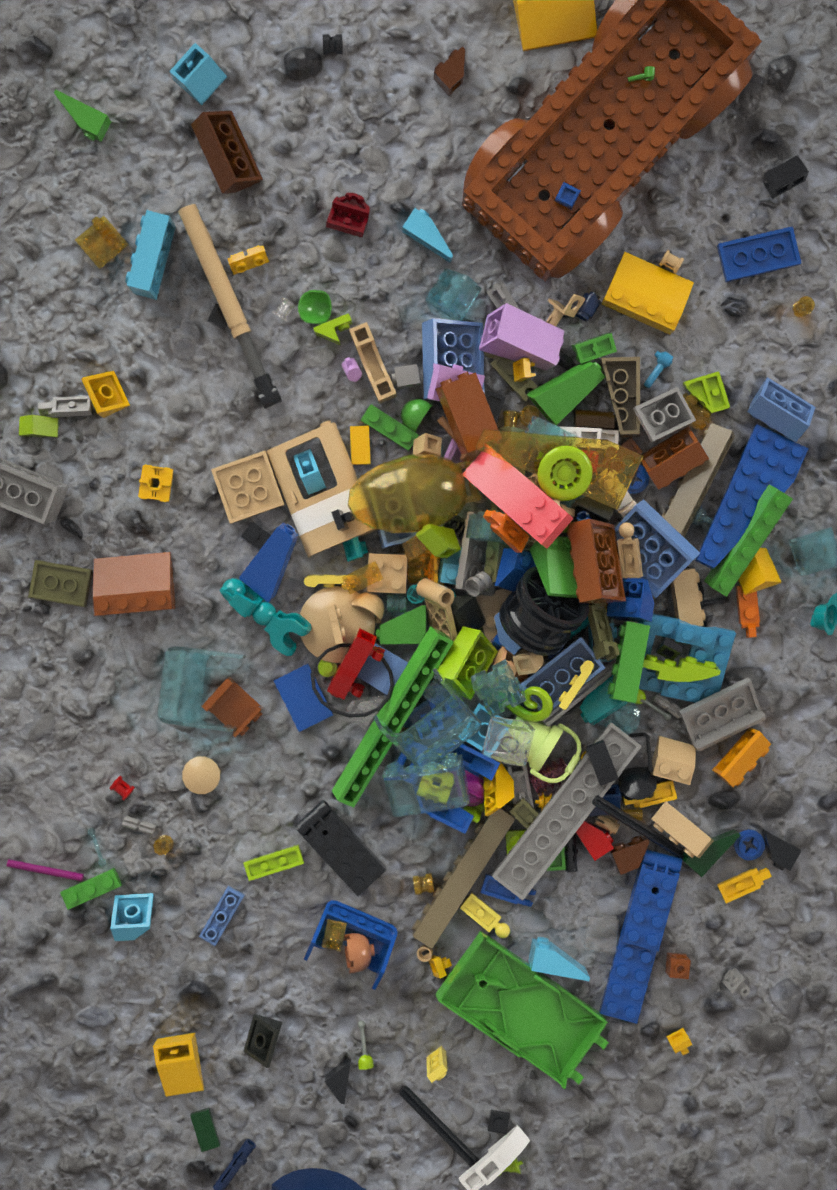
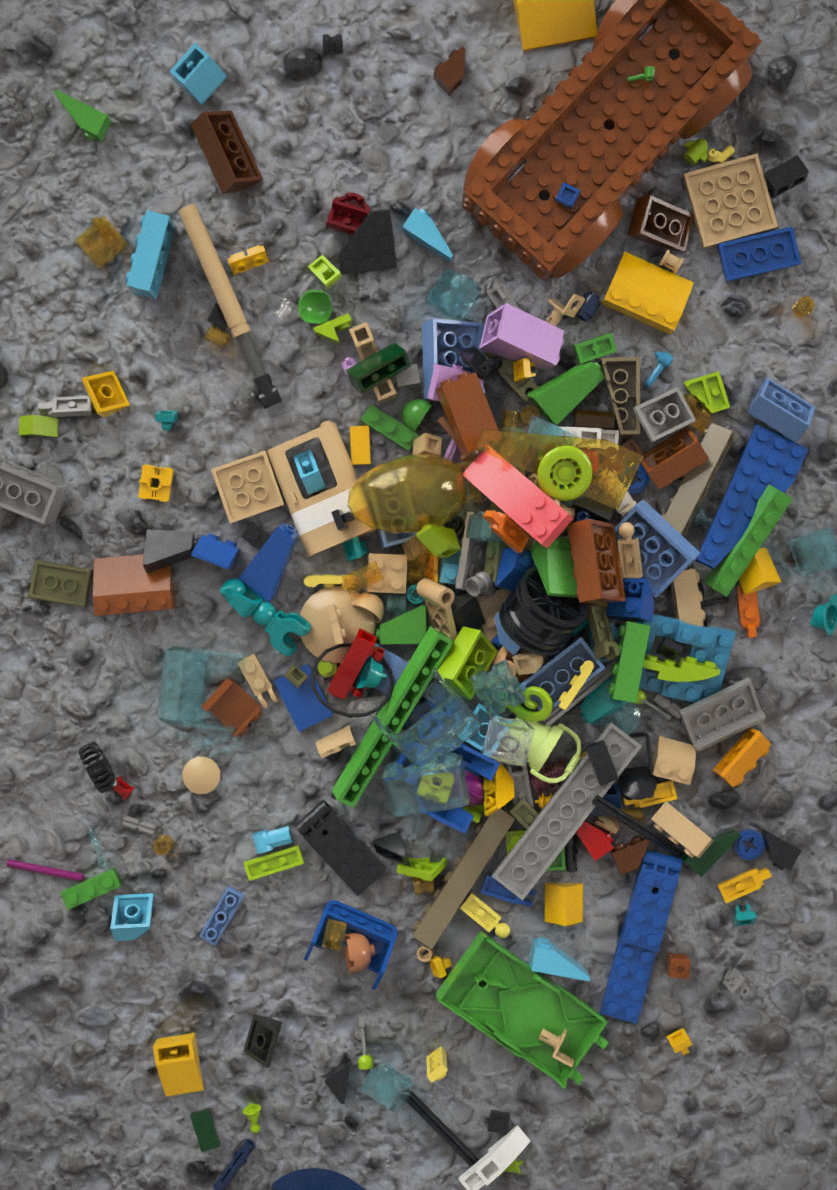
none -> black gear [79,742,117,793]
none -> slope [143,530,198,573]
none -> teal tile [155,410,178,431]
none -> blue slope [191,533,241,570]
none -> clear yellow bush [205,325,230,349]
none -> tan hinge [237,653,279,709]
none -> lime piece [242,1103,261,1134]
none -> medium azure piece [252,826,293,854]
none -> olive slope [284,664,308,688]
none -> lime slope [308,255,342,290]
none -> tan slope [315,725,356,758]
none -> black plate [338,208,397,275]
none -> dark green brick [346,342,411,394]
none -> teal piece [355,657,387,689]
none -> clear light blue brick [360,1063,415,1112]
none -> black slope [372,831,410,866]
none -> lime wing [397,858,448,881]
none -> black hinge [459,346,503,382]
none -> tan bracket [538,1028,574,1067]
none -> yellow slope [544,883,583,926]
none -> reddish brown slope [627,195,695,252]
none -> lime piece [683,138,708,165]
none -> tan plate [683,153,778,249]
none -> light yellow arm [708,145,735,164]
none -> teal tile [733,904,756,927]

